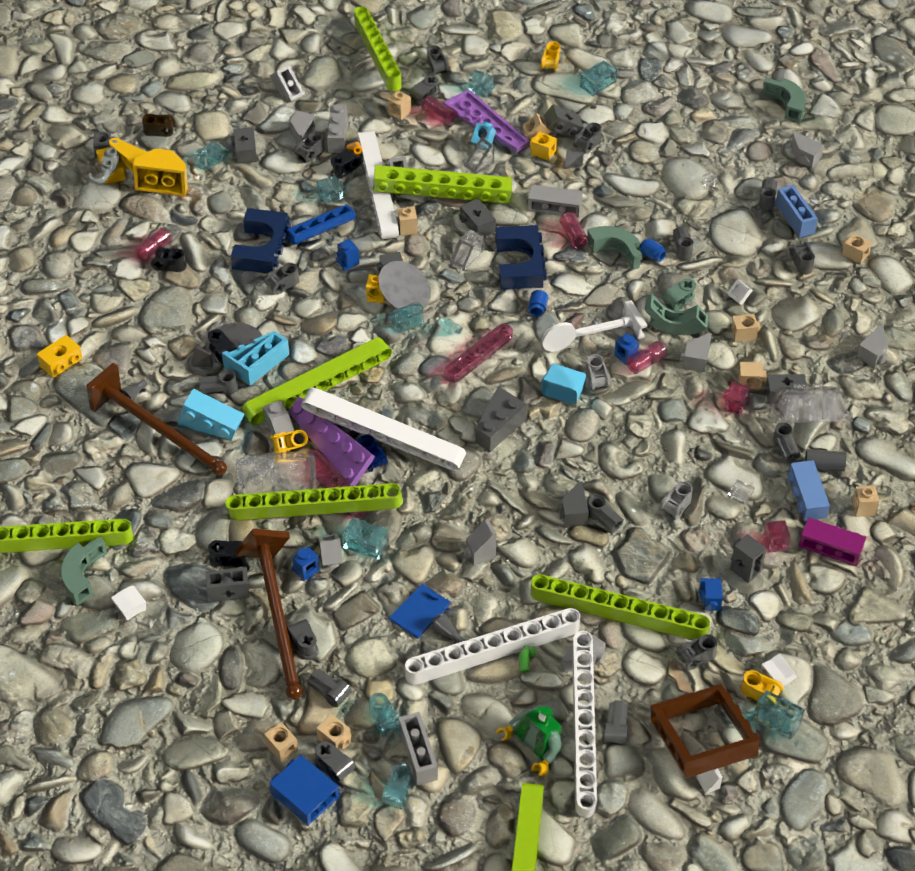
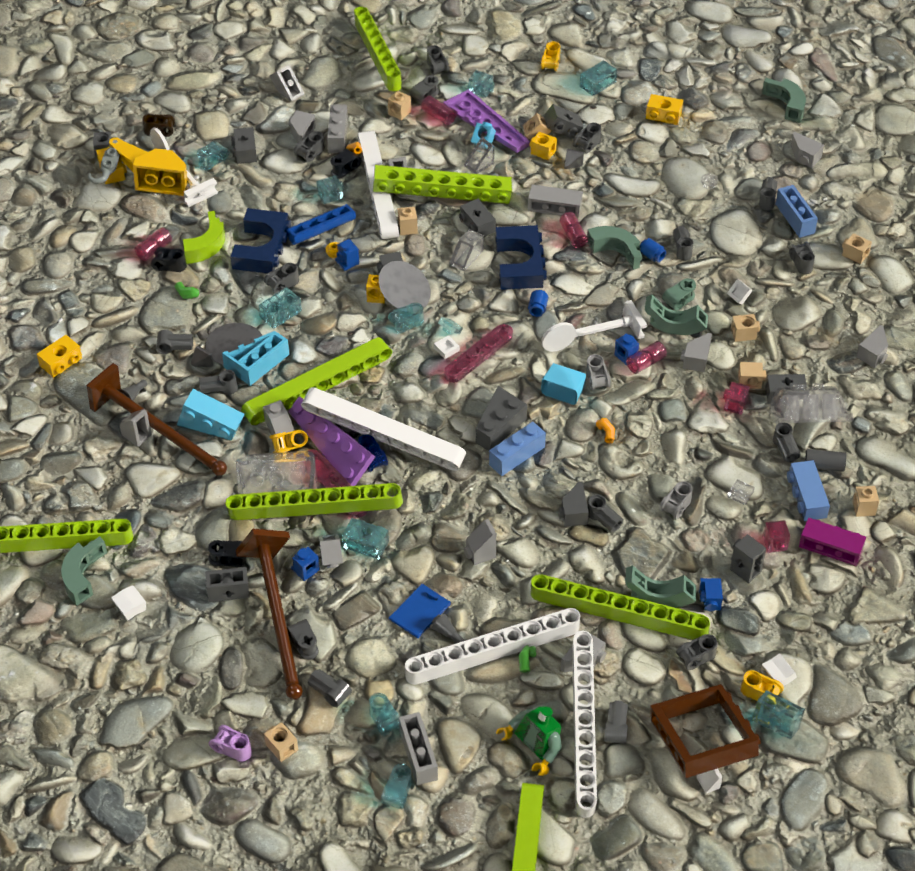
black piece [208,329,237,364] -> none
blue brick [269,755,339,826] -> none
dark grey piece [315,741,355,783] -> none
tan brick [316,714,351,750] -> none
none -> light grey slope [119,409,152,447]
none -> white piece [150,128,218,207]
none -> dark grey piece [156,330,193,354]
none -> bright green arm [175,282,200,299]
none -> lime arch [183,211,225,264]
none -> lavender piece [209,725,252,762]
none -> clear light blue brick [259,287,302,329]
none -> yellow plate [325,242,339,258]
none -> white plate [434,336,460,359]
none -> medium blue brick [489,422,546,476]
none -> light orange arm [596,418,615,444]
none -> sand green arch [625,565,696,608]
none -> yellow brick [646,94,683,125]

